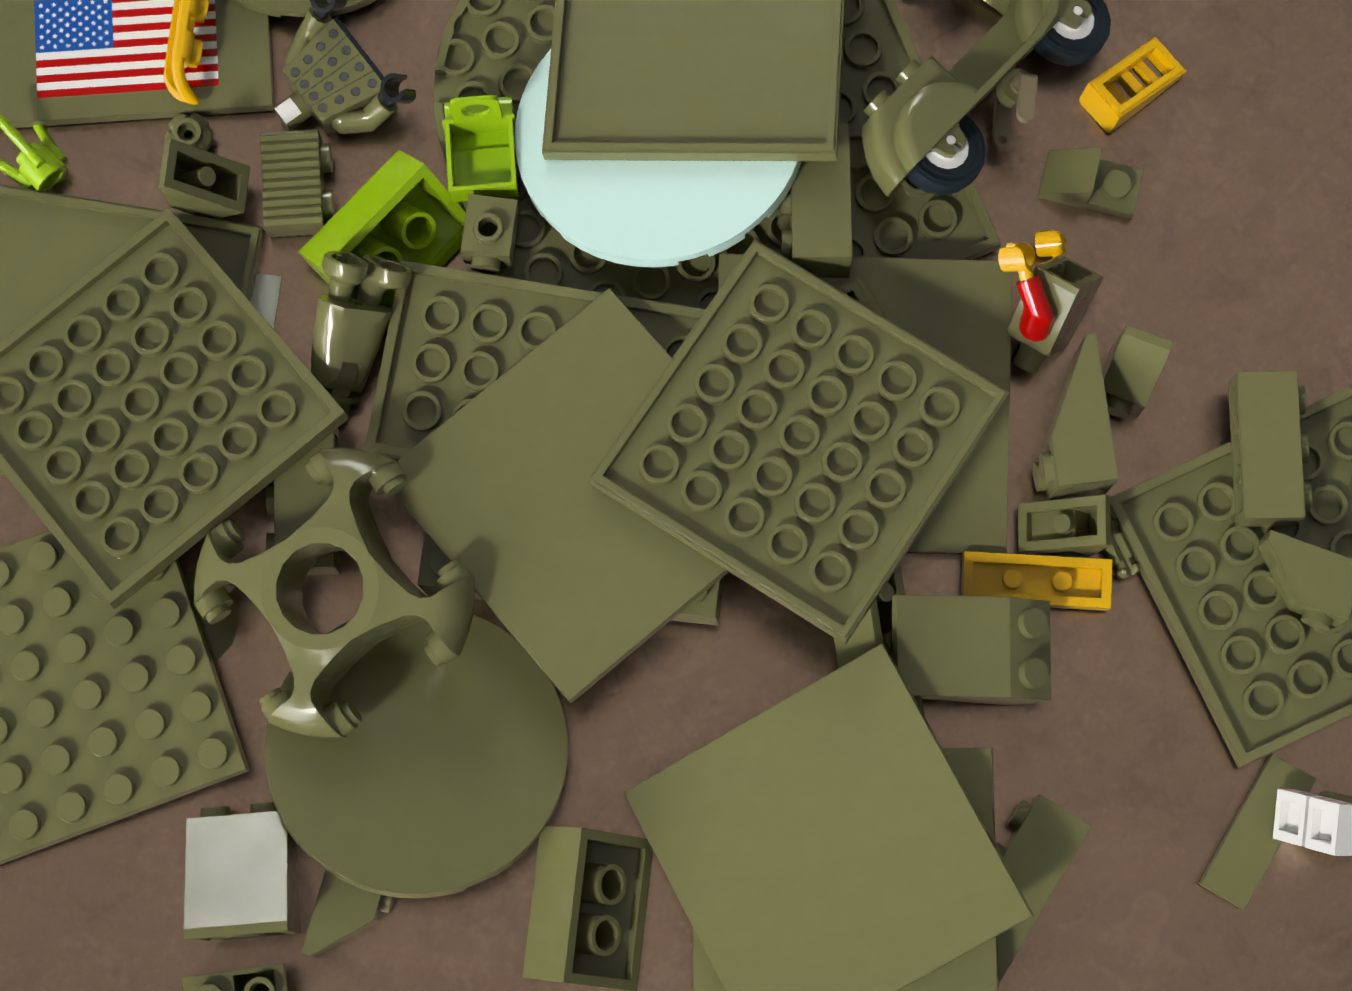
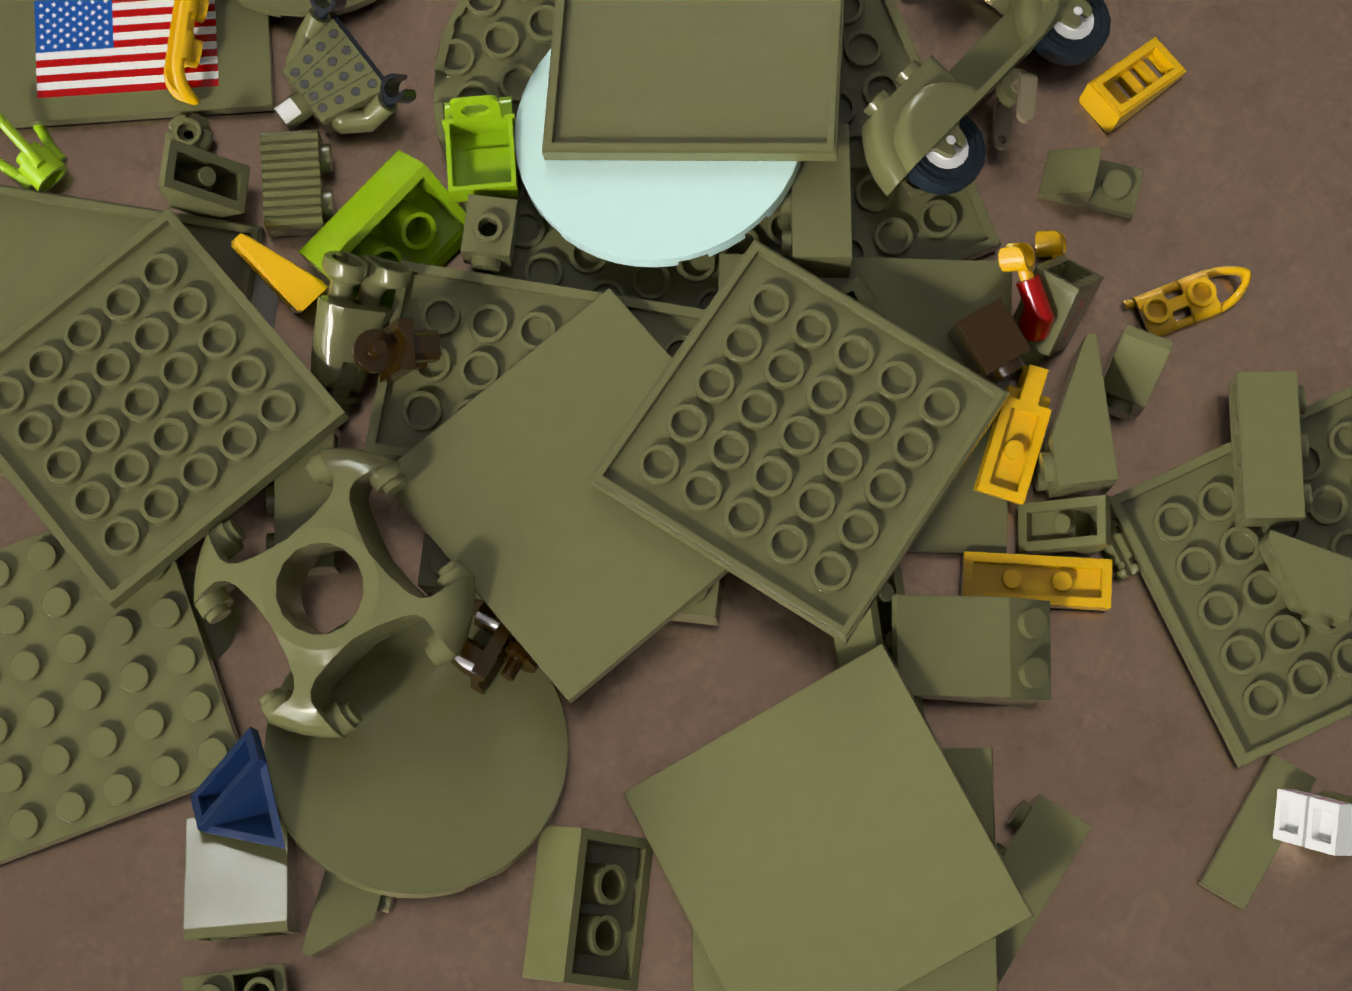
none -> dark blue slope [190,727,286,849]
none -> yellow slope [231,233,328,314]
none -> dark brown hips [352,318,440,382]
none -> dark brown hips [451,601,539,695]
none -> dark brown brick [947,297,1031,384]
none -> yellow hinge [973,364,1052,505]
none -> yellow piece [1122,266,1252,337]

